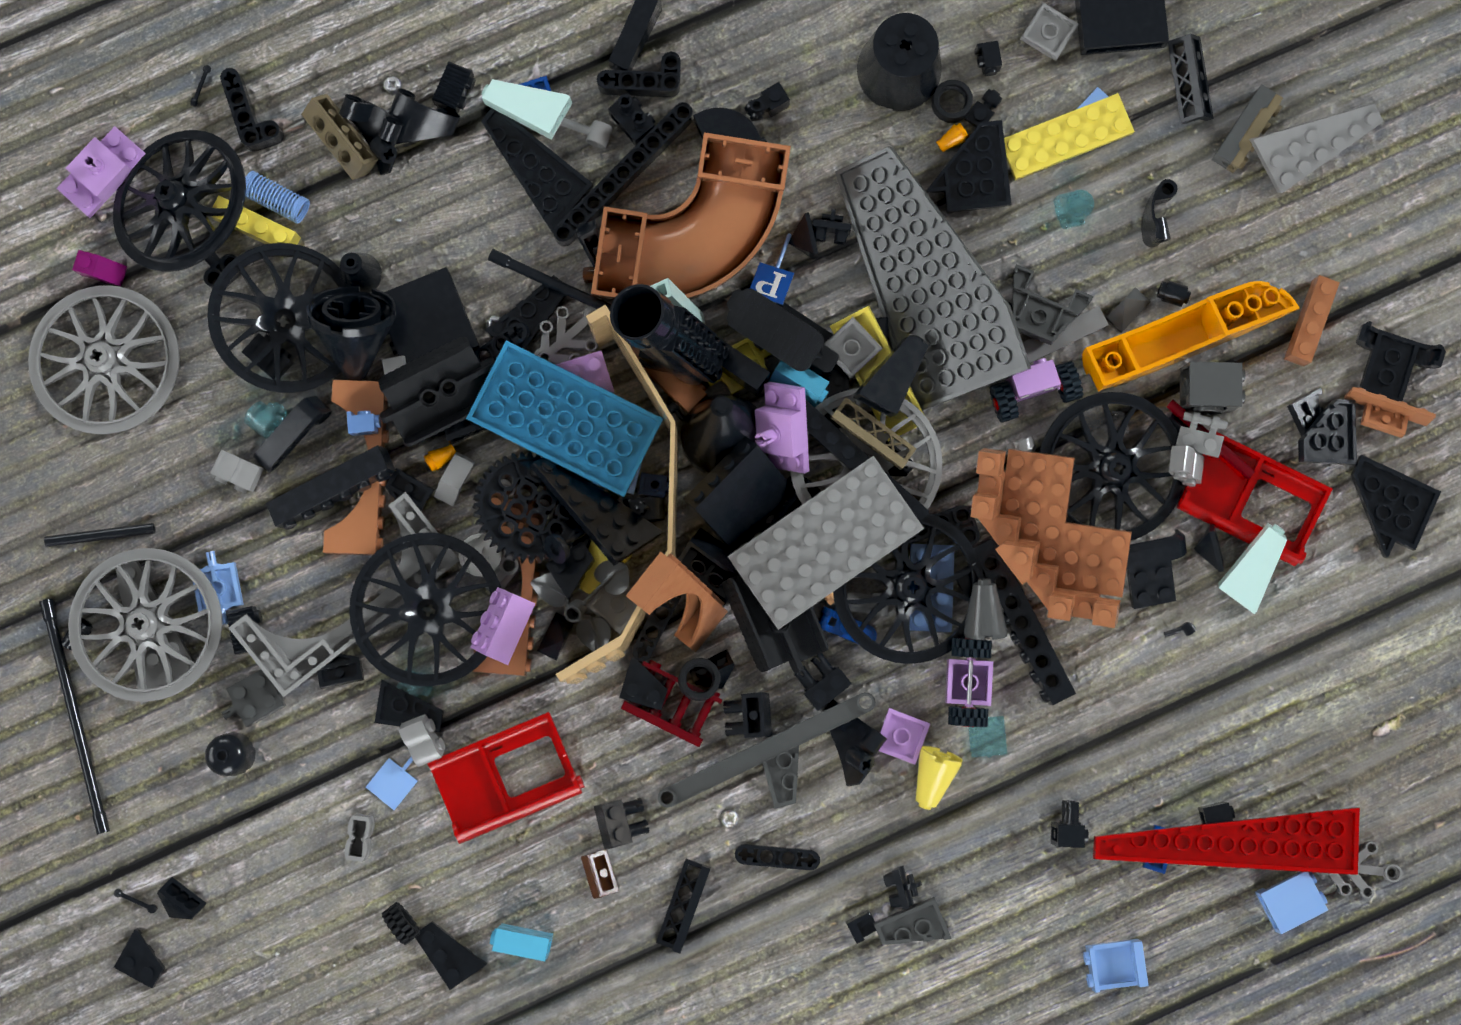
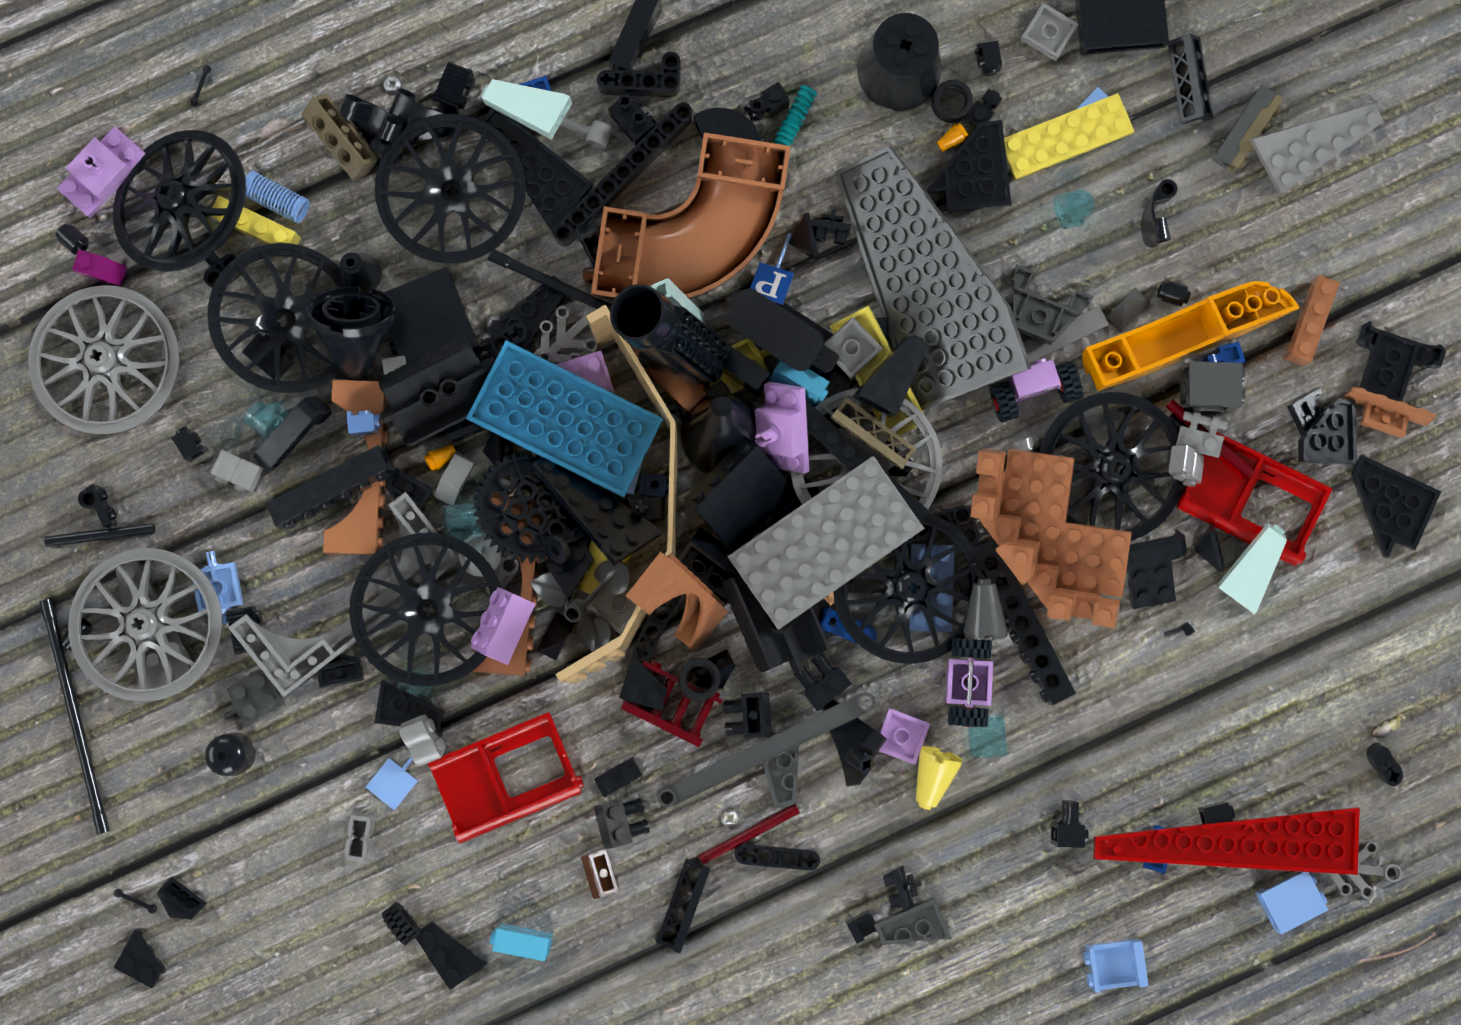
black beam [220,68,284,152] -> none
none -> black brick [55,224,89,255]
none -> black plate [78,484,118,528]
none -> black brick [171,426,209,462]
none -> black wheel [375,114,526,264]
none -> clear light blue brick [442,503,485,537]
none -> black slope [483,432,516,466]
none -> black brick [594,757,643,797]
none -> dark red piece [698,804,800,865]
none -> teal piece [773,85,817,146]
none -> blue plate [1202,341,1245,364]
none -> black piece [1366,743,1403,786]

